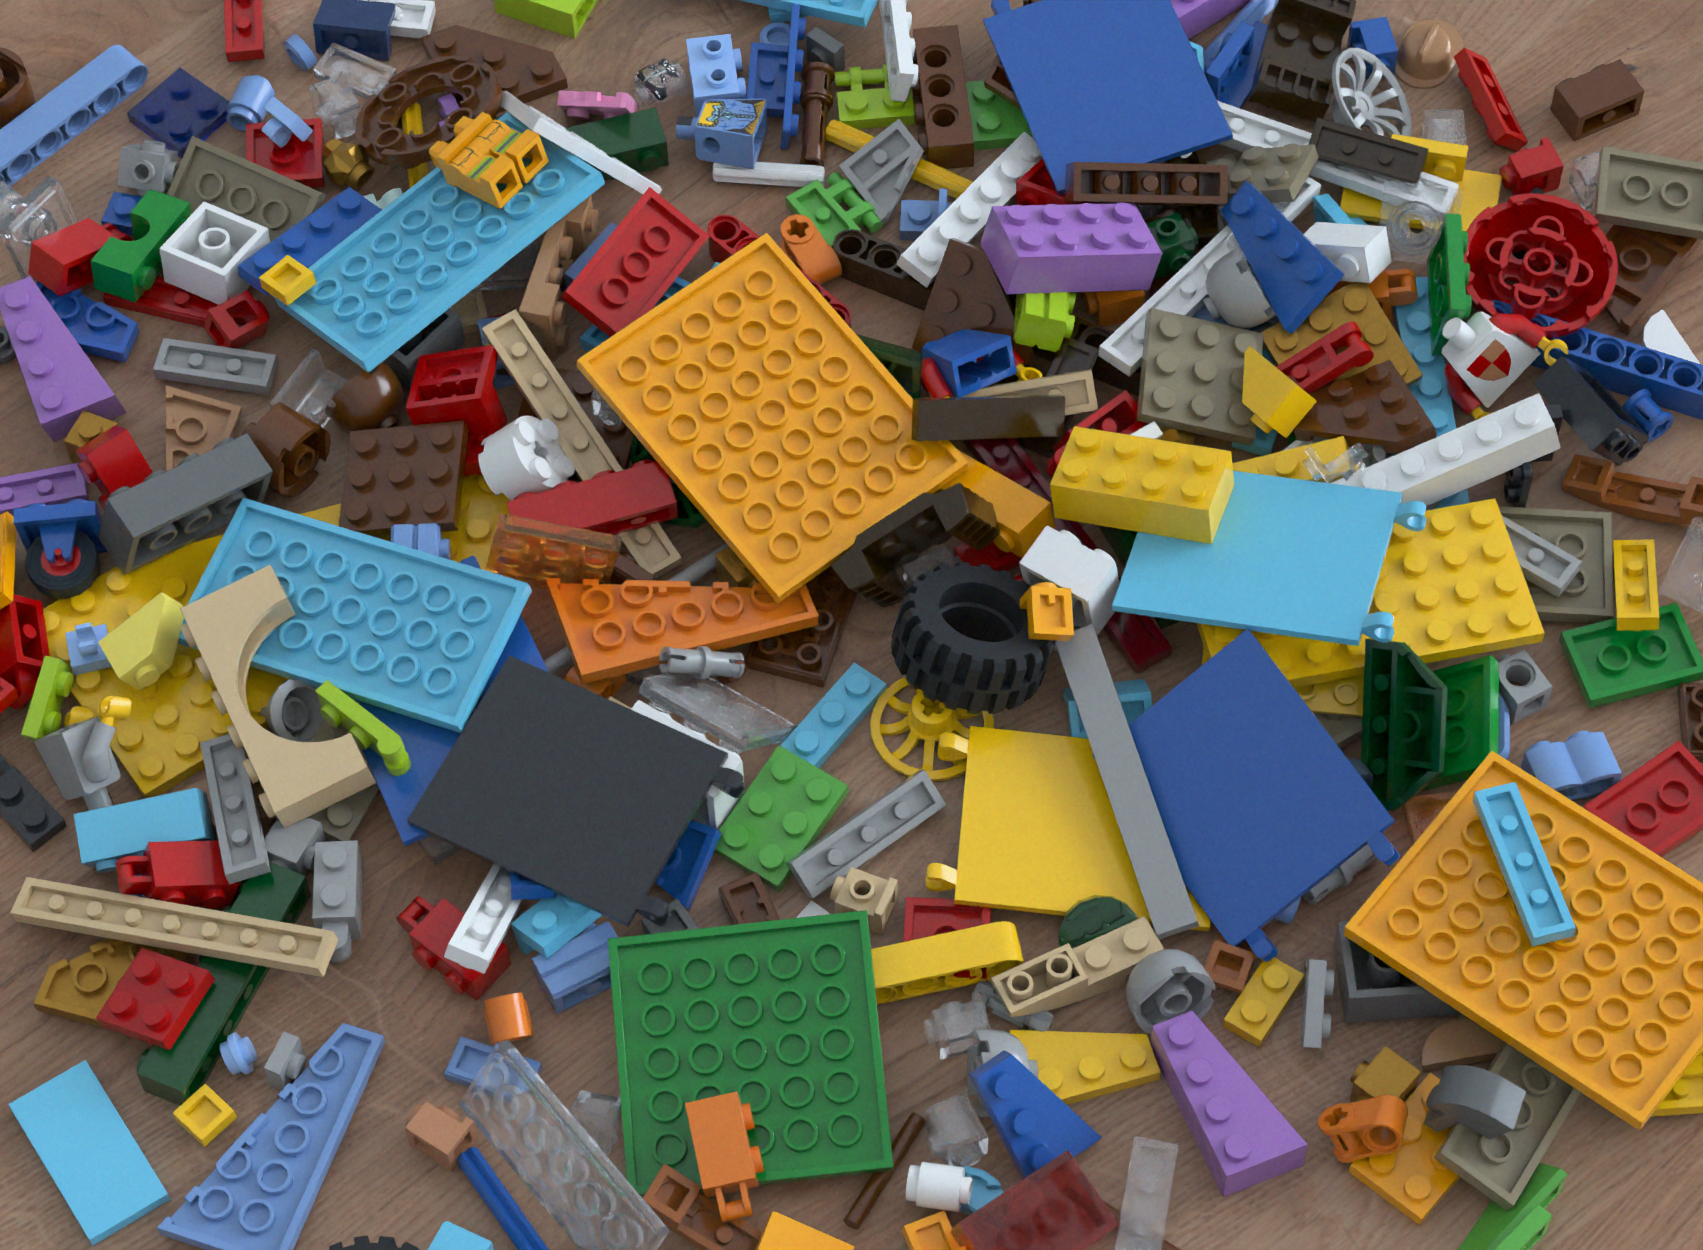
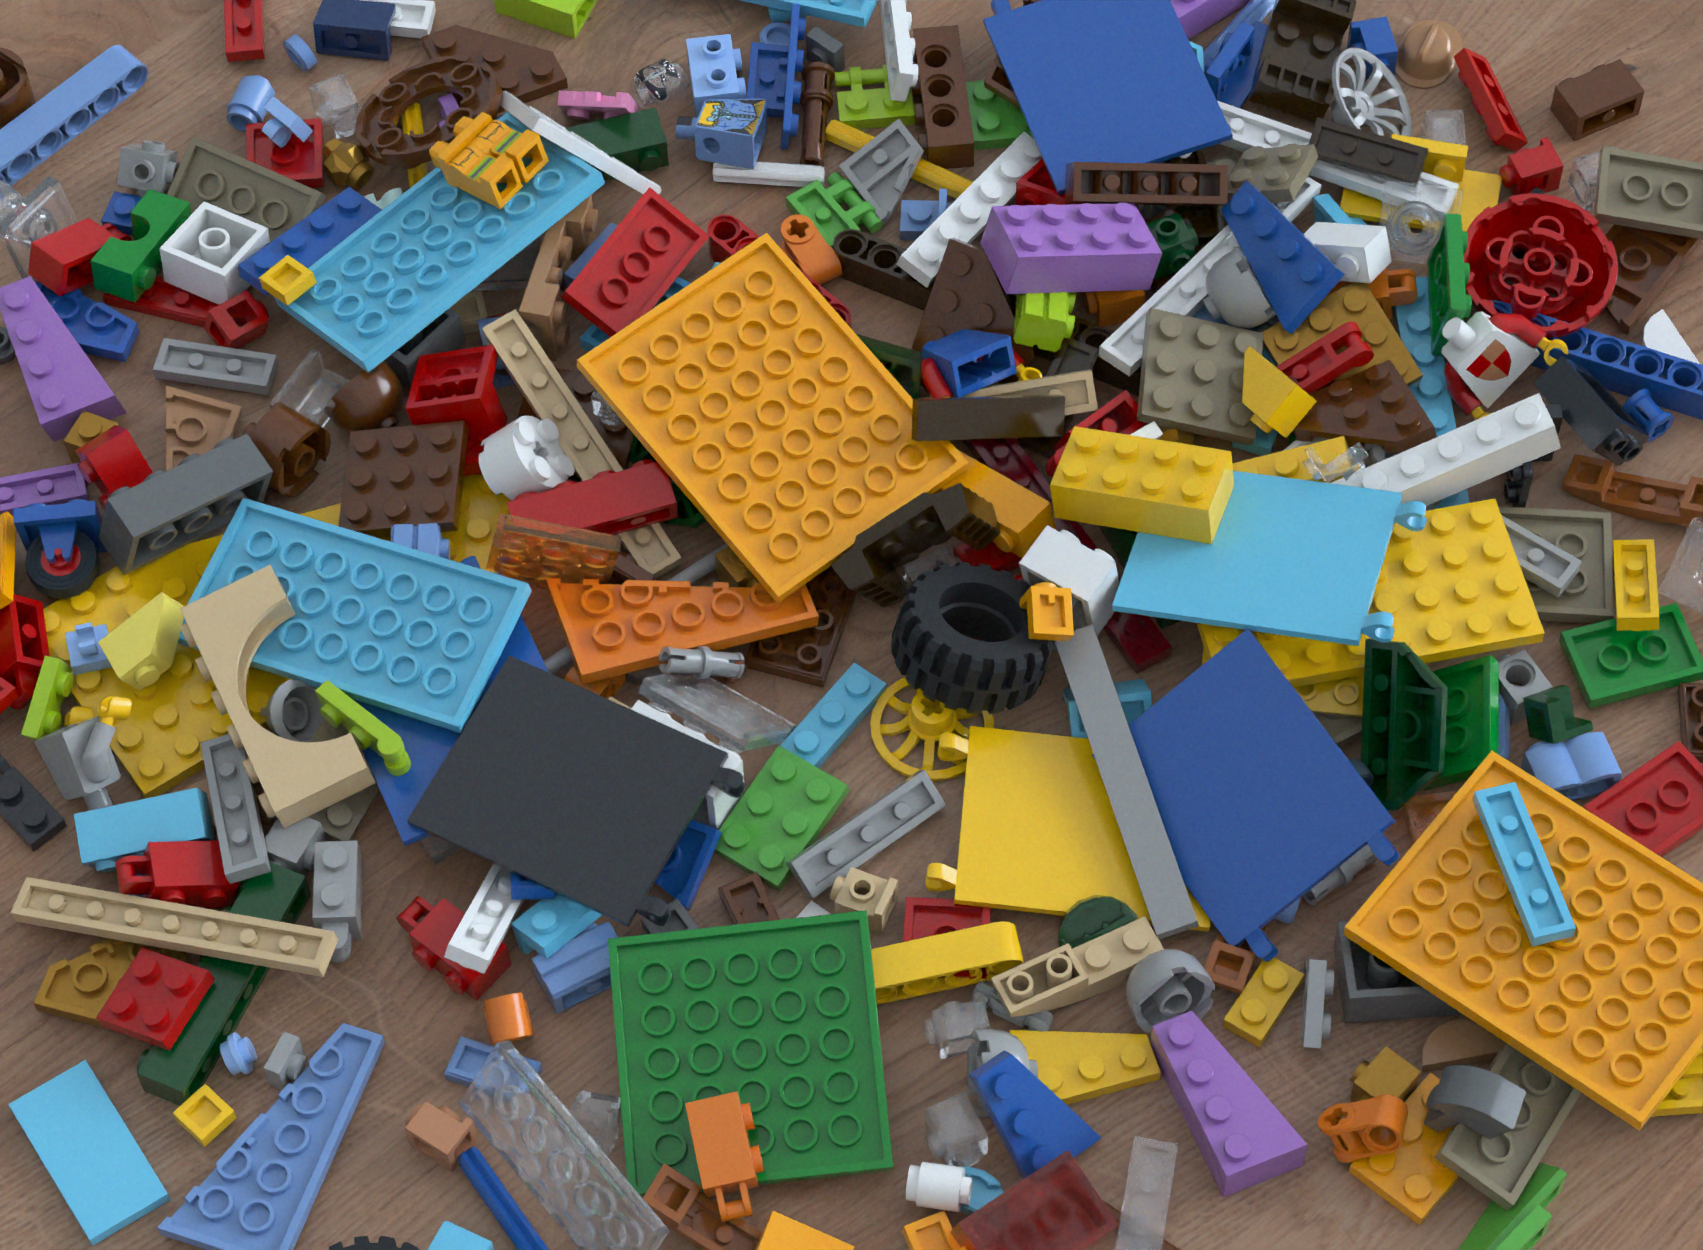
clear blue plate [127,67,229,159] -> none
clear plate [313,43,397,99] -> none
reddish brown bar [843,1113,926,1230] -> none
none -> dark green panel [1523,685,1593,744]

